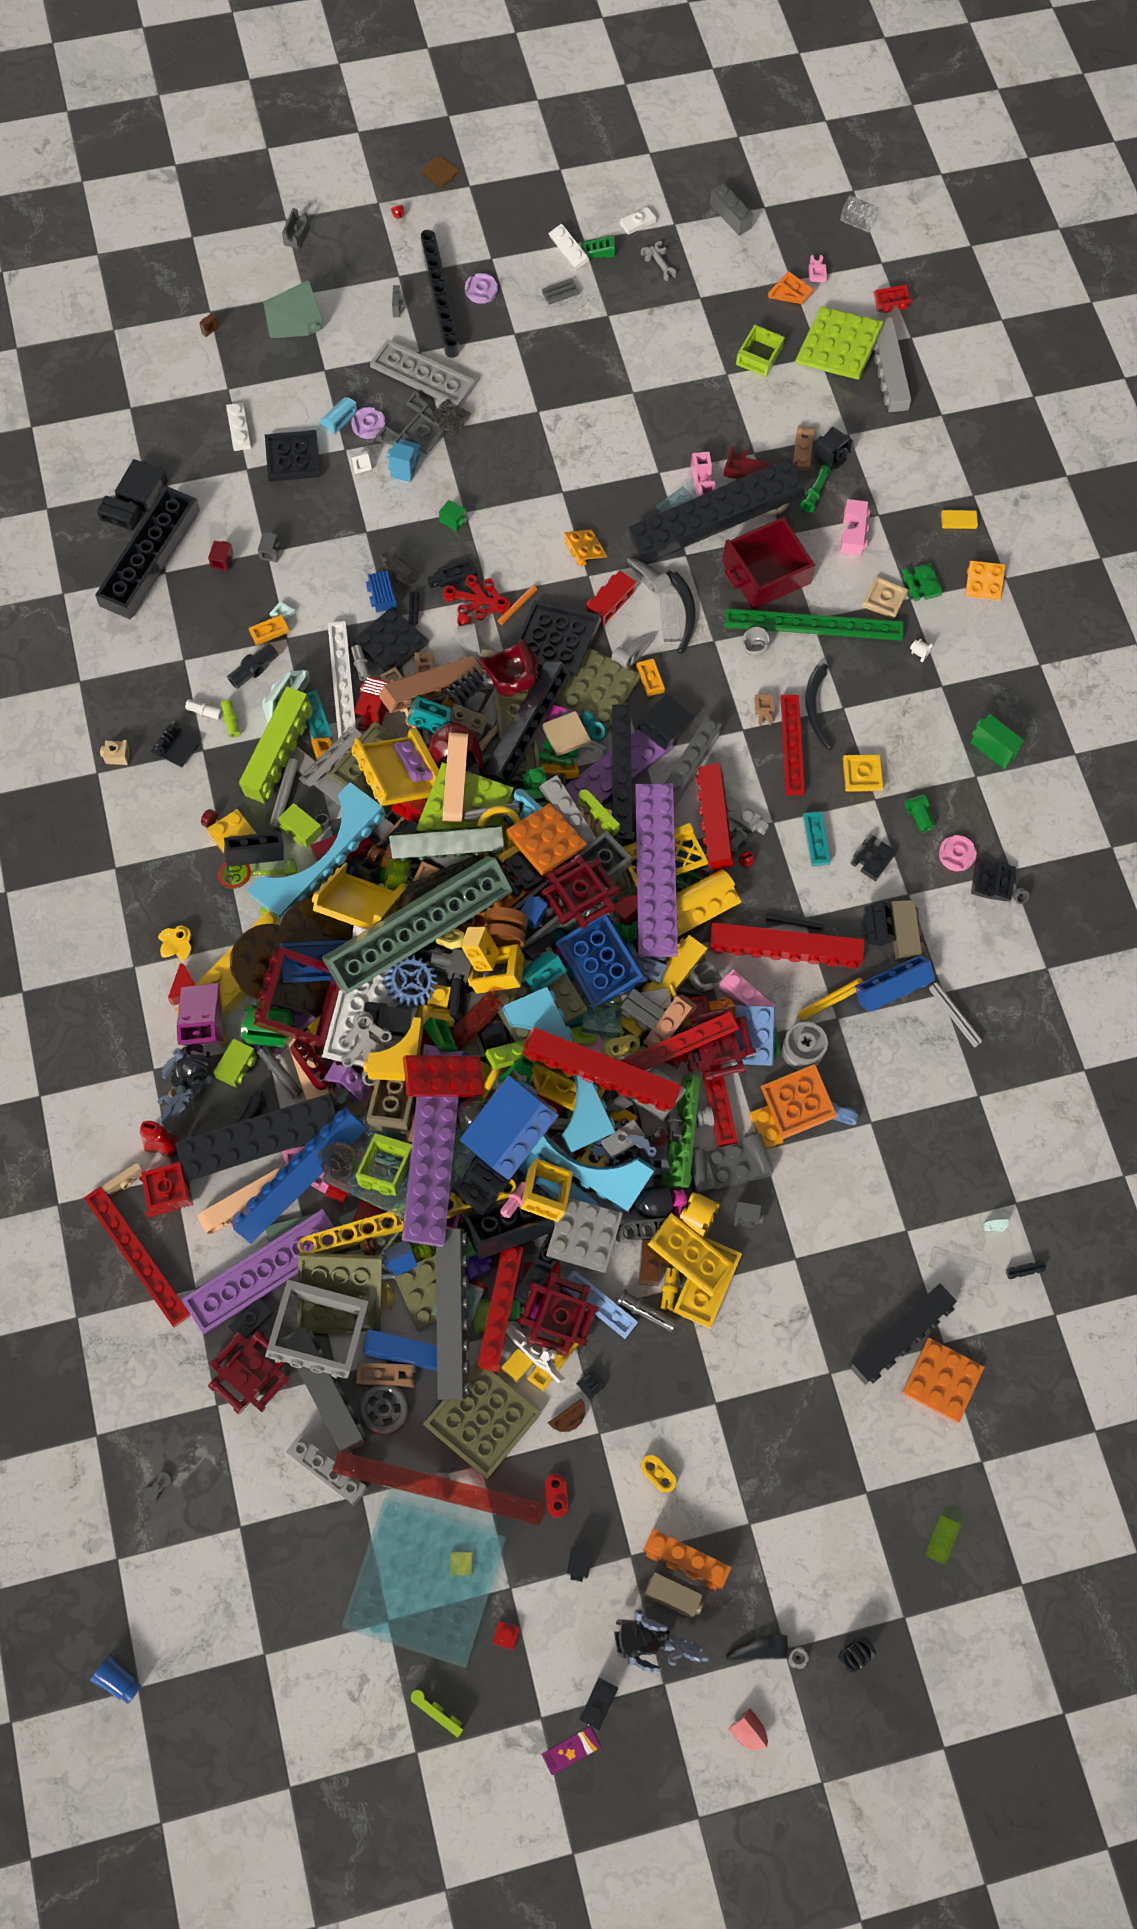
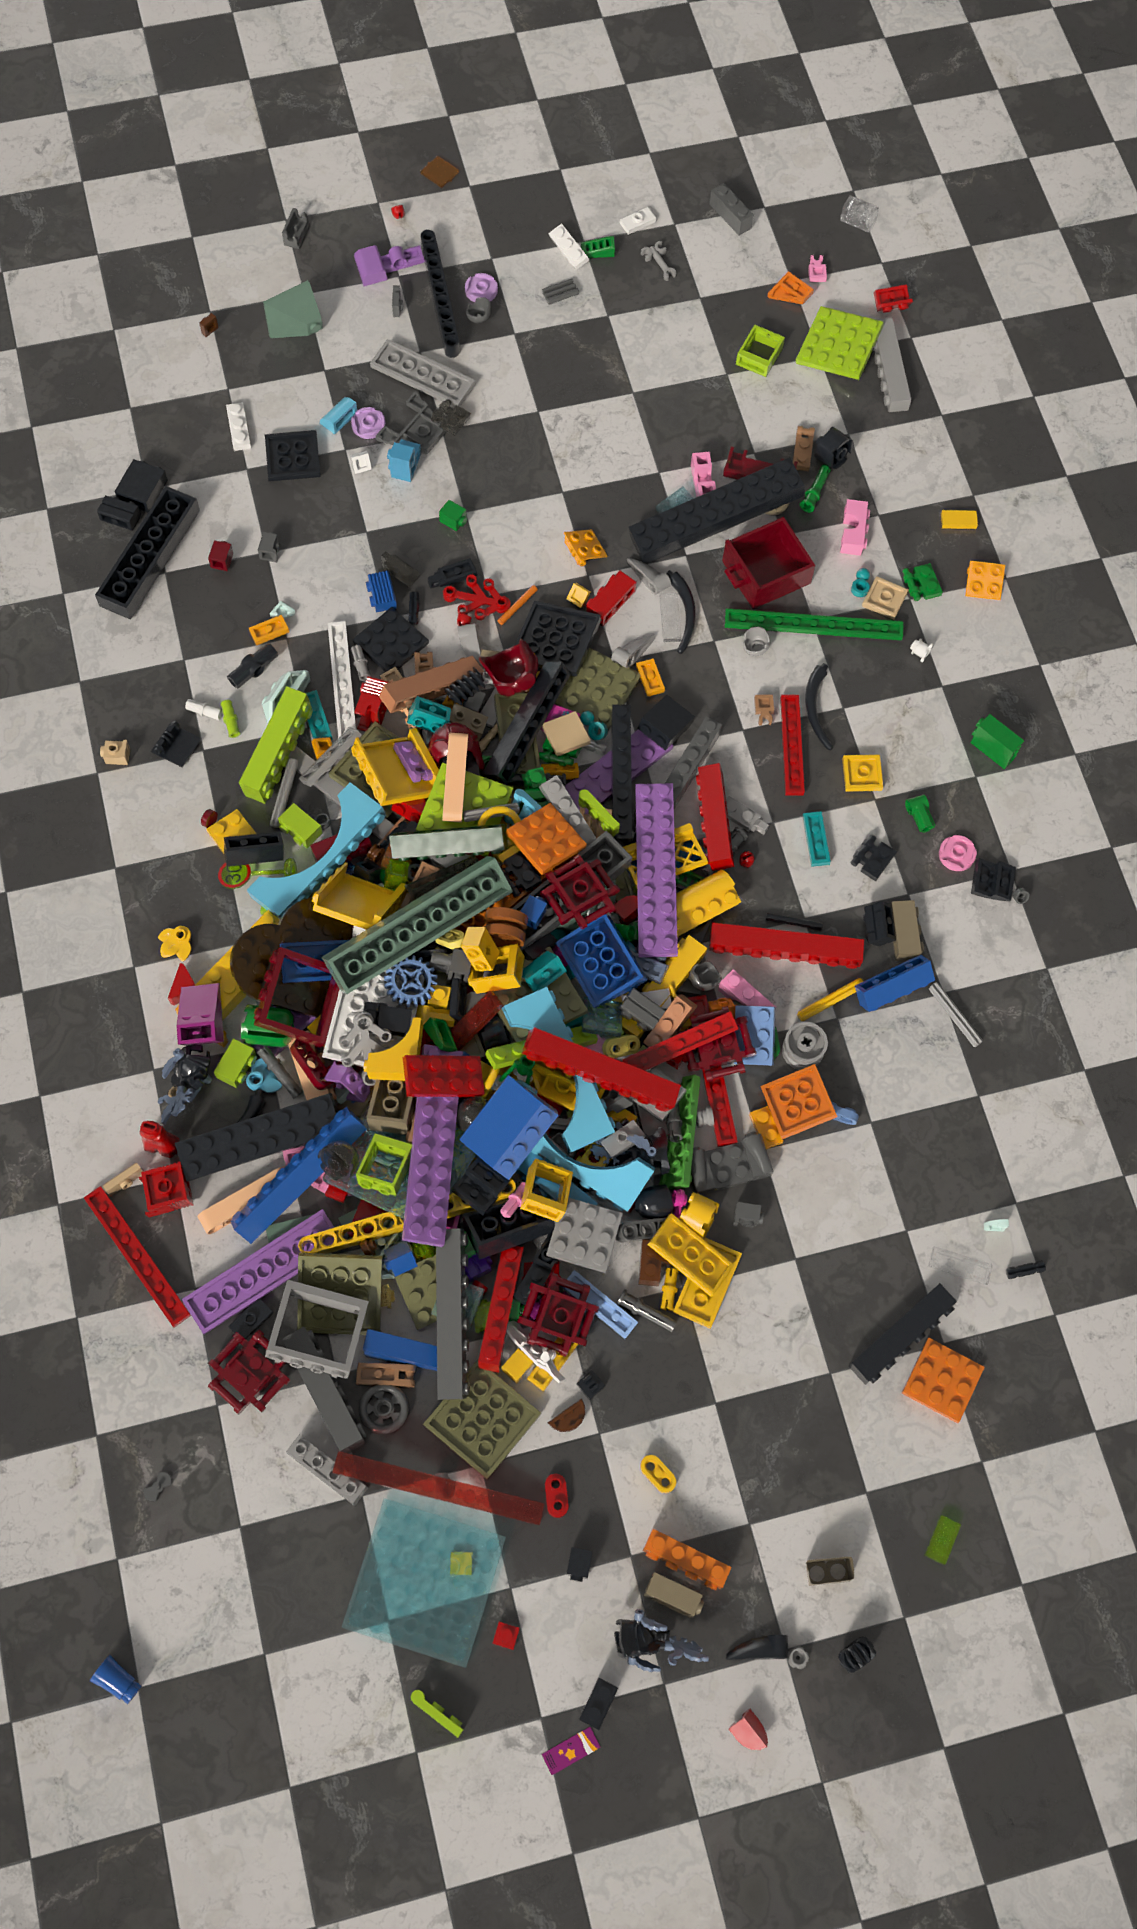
none -> medium azure plate [246,1058,282,1093]
none -> medium lavender plate [354,245,425,287]
none -> dark grey hair [466,297,492,324]
none -> yellow plate [567,583,591,608]
none -> dark tan piece [806,1557,854,1586]
none -> teal plate [851,568,870,597]

